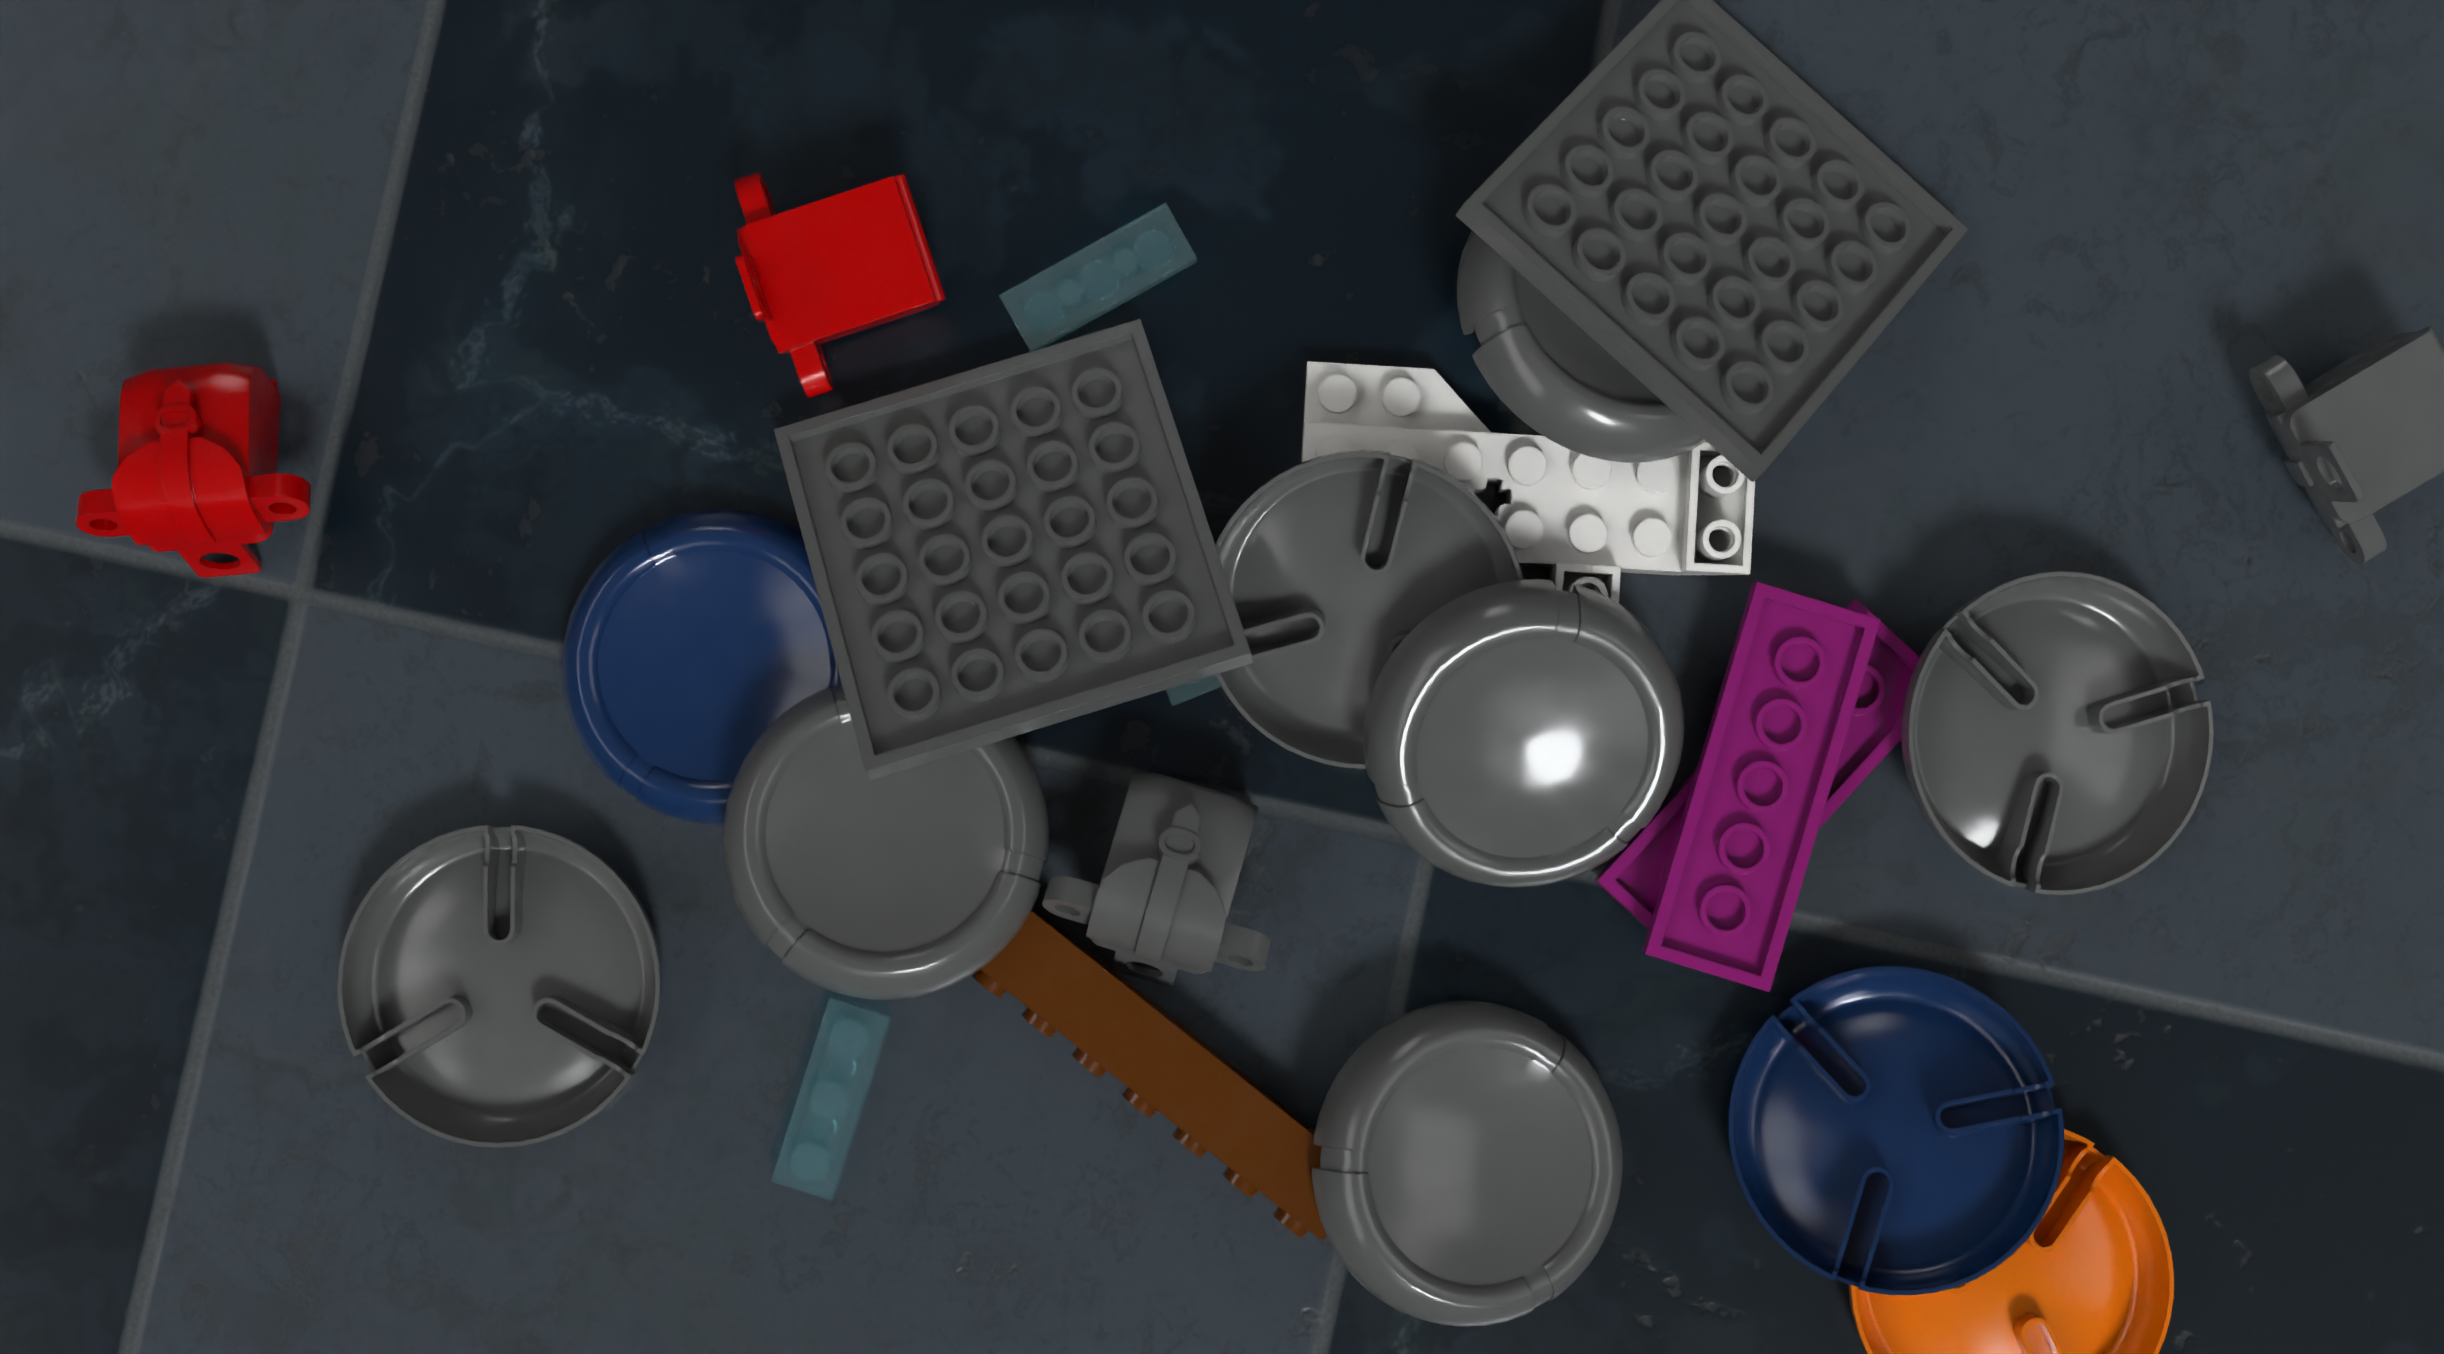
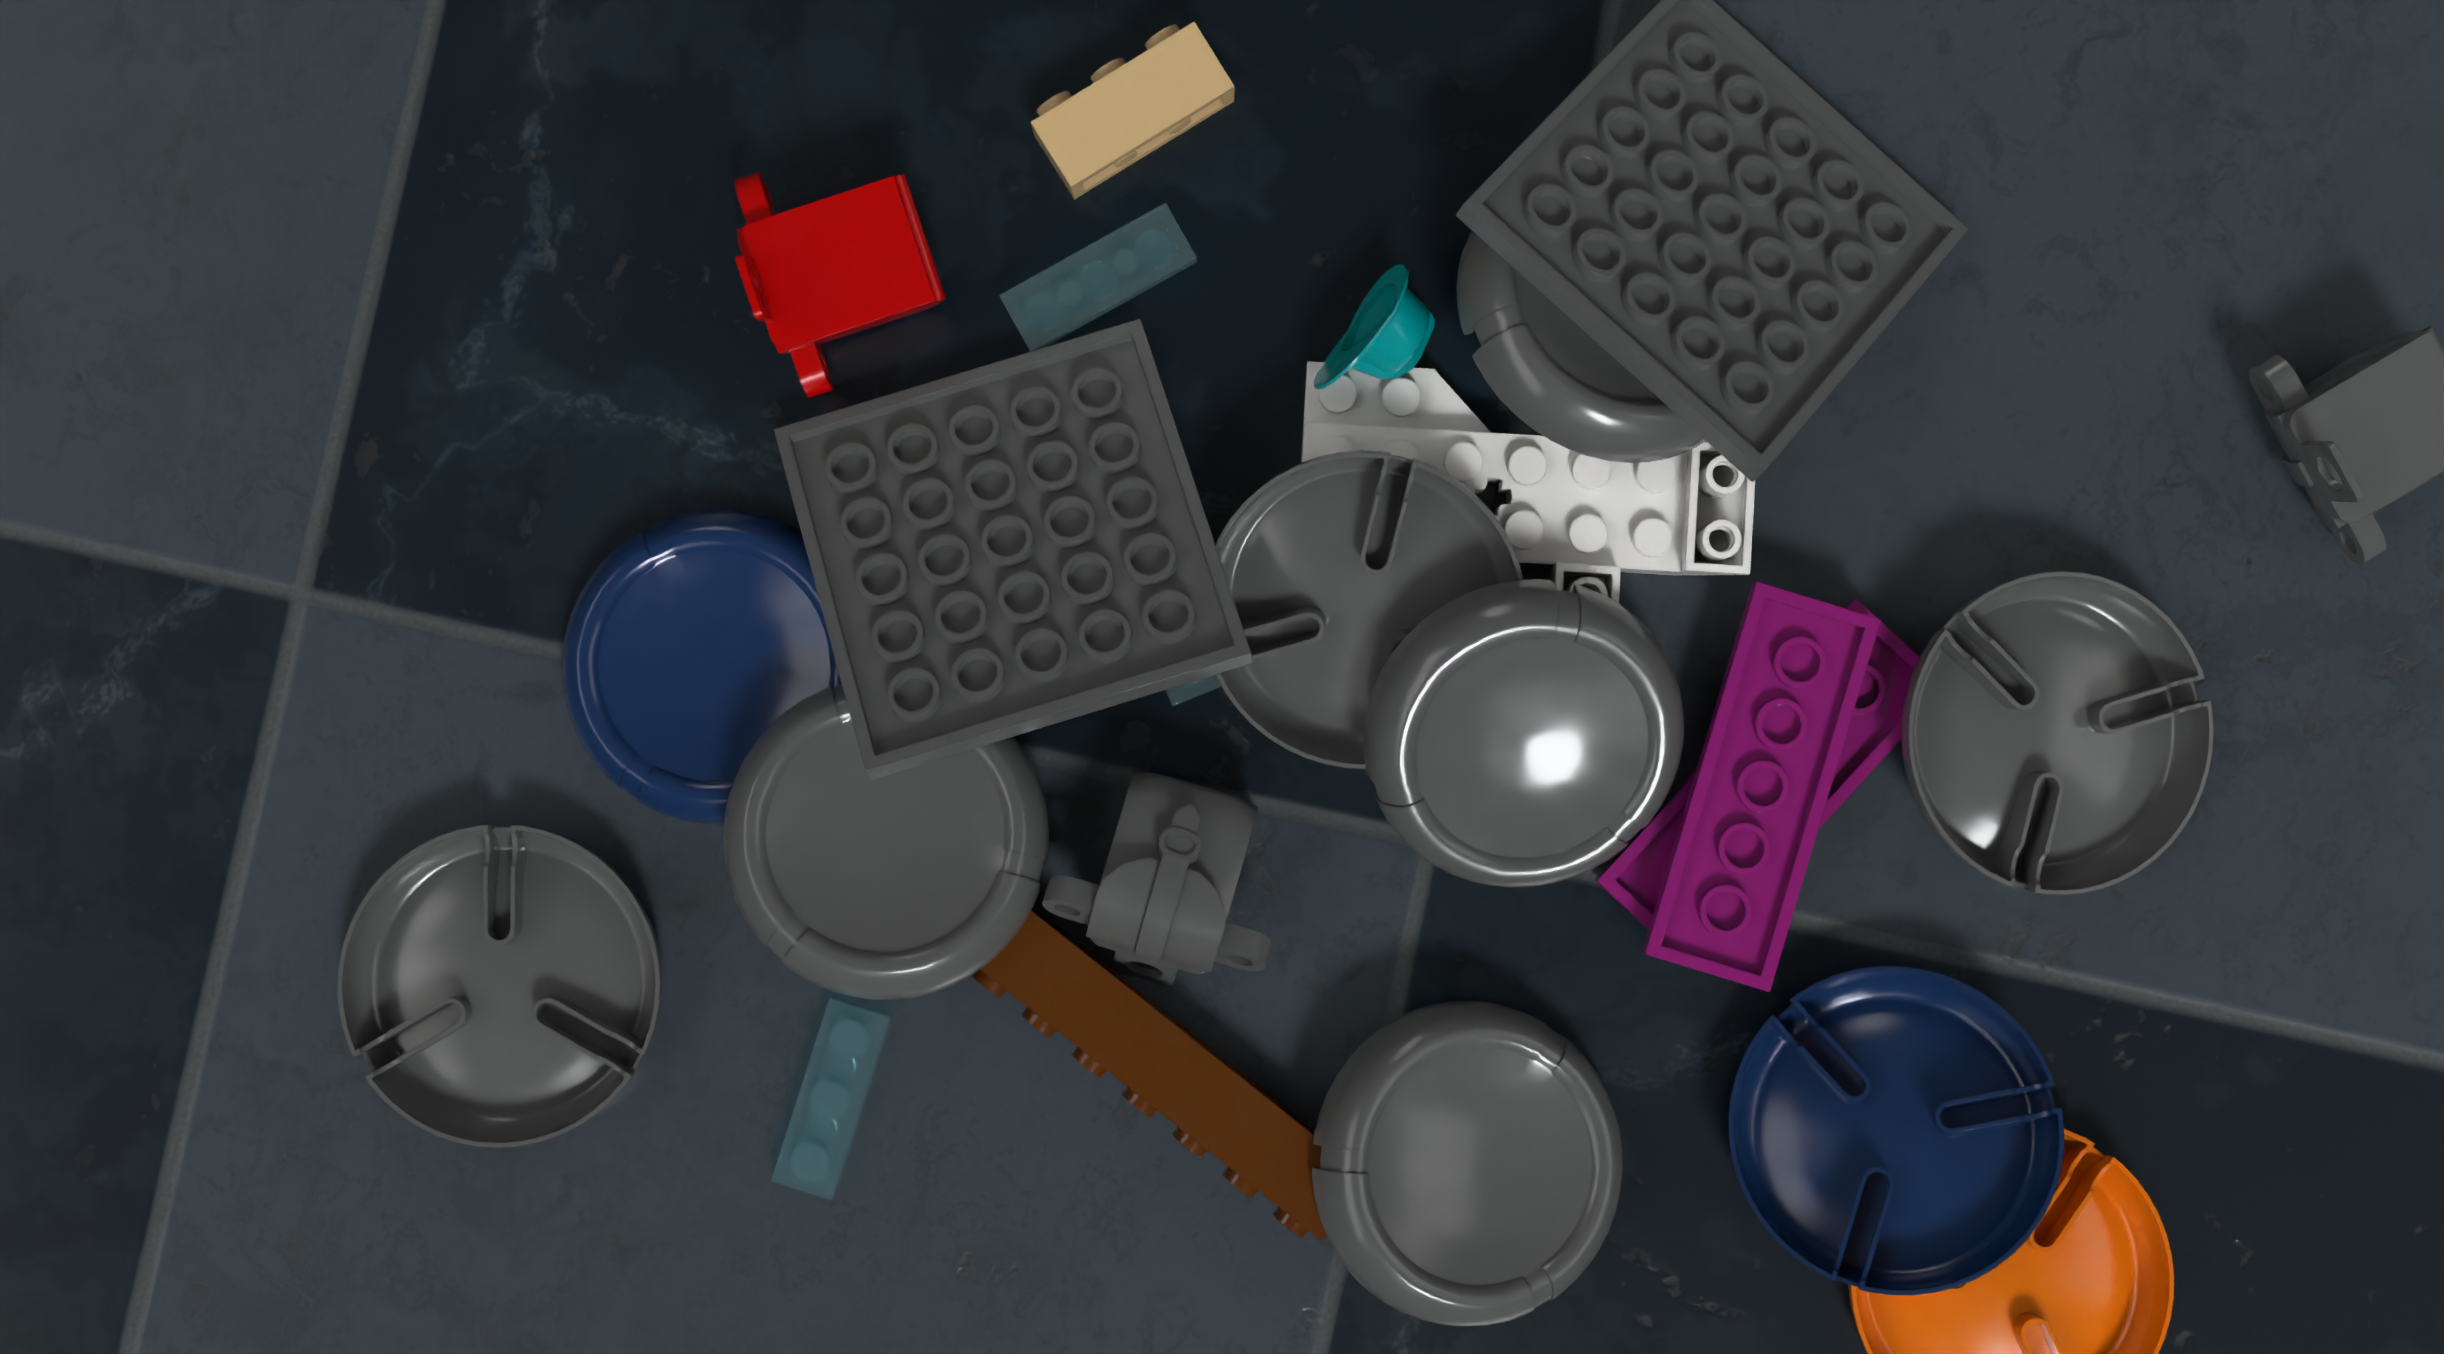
red piece [75,362,311,578] -> none
none -> tan brick [1031,22,1235,200]
none -> teal piece [1314,264,1435,389]

